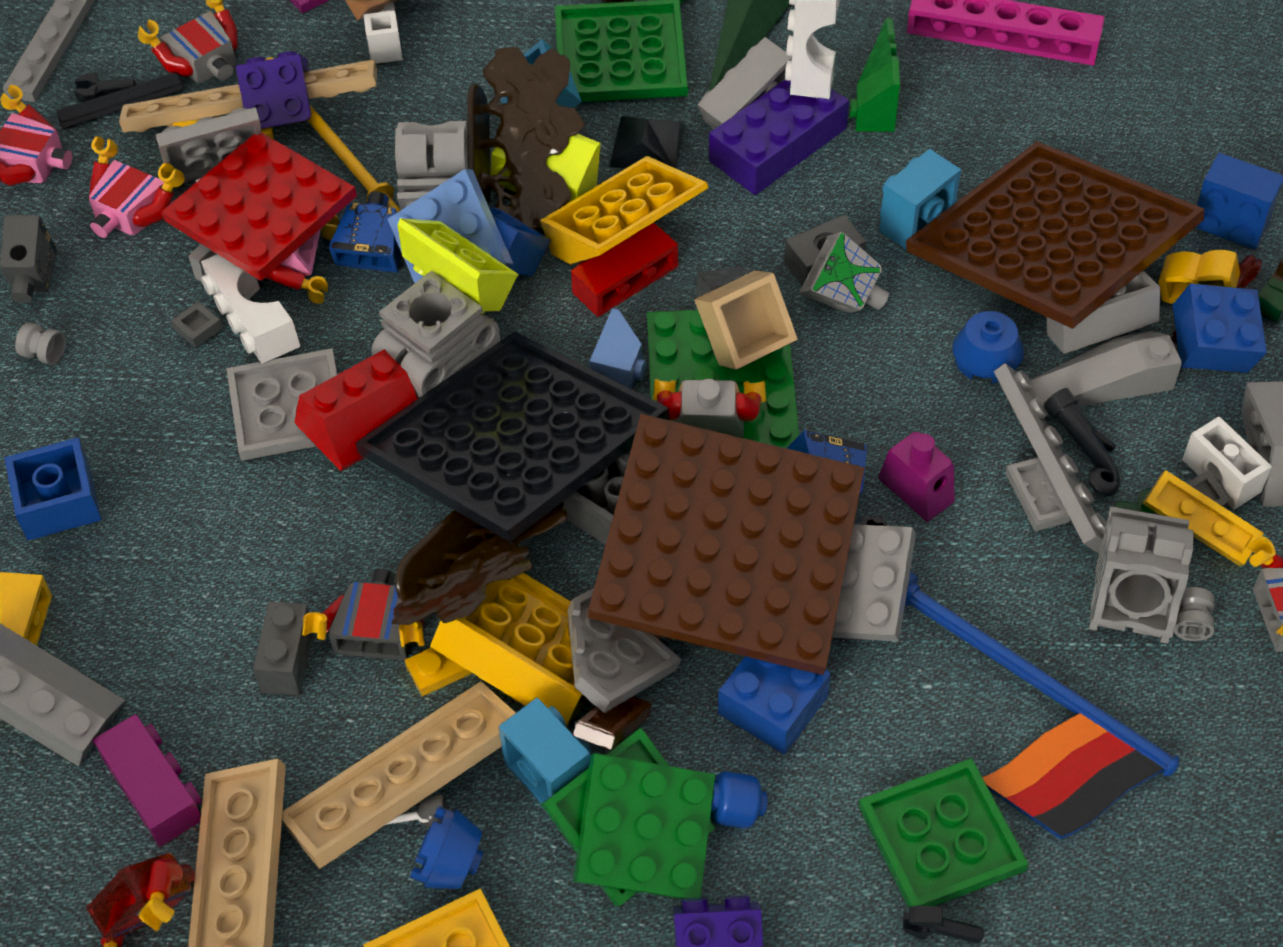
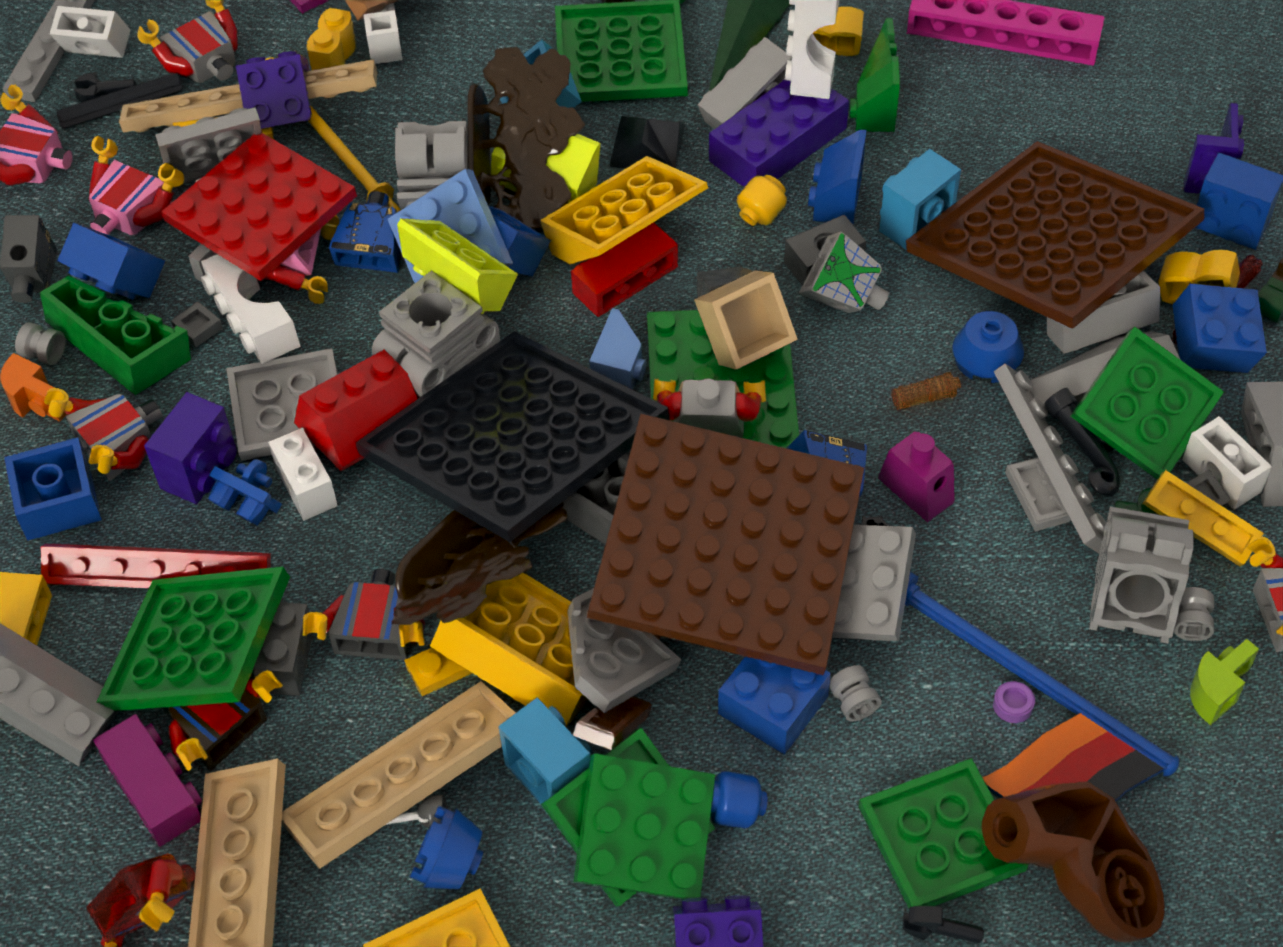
none -> orange brick [0,353,67,422]
none -> green wedge [40,275,191,396]
none -> plate [41,543,271,588]
none -> torso [44,388,163,481]
none -> white brick [50,6,131,58]
none -> blue piece [57,222,165,300]
none -> green plate [96,567,290,711]
none -> dark purple brick [144,392,237,505]
none -> torso [168,670,283,771]
none -> blue hips [208,459,282,526]
none -> white brick [268,428,338,521]
none -> yellow brick [307,8,356,71]
none -> yellow head [737,175,787,226]
none -> blue slope [808,130,867,224]
none -> yellow brick [813,7,864,56]
none -> light grey wheel [829,665,882,721]
none -> clear orange piece [891,372,961,410]
none -> reddish brown piece [982,782,1165,943]
none -> medium lavender tile [993,681,1035,723]
none -> green plate [1070,327,1224,480]
none -> dark purple bracket [1184,103,1244,194]
none -> lime brick [1190,639,1259,725]

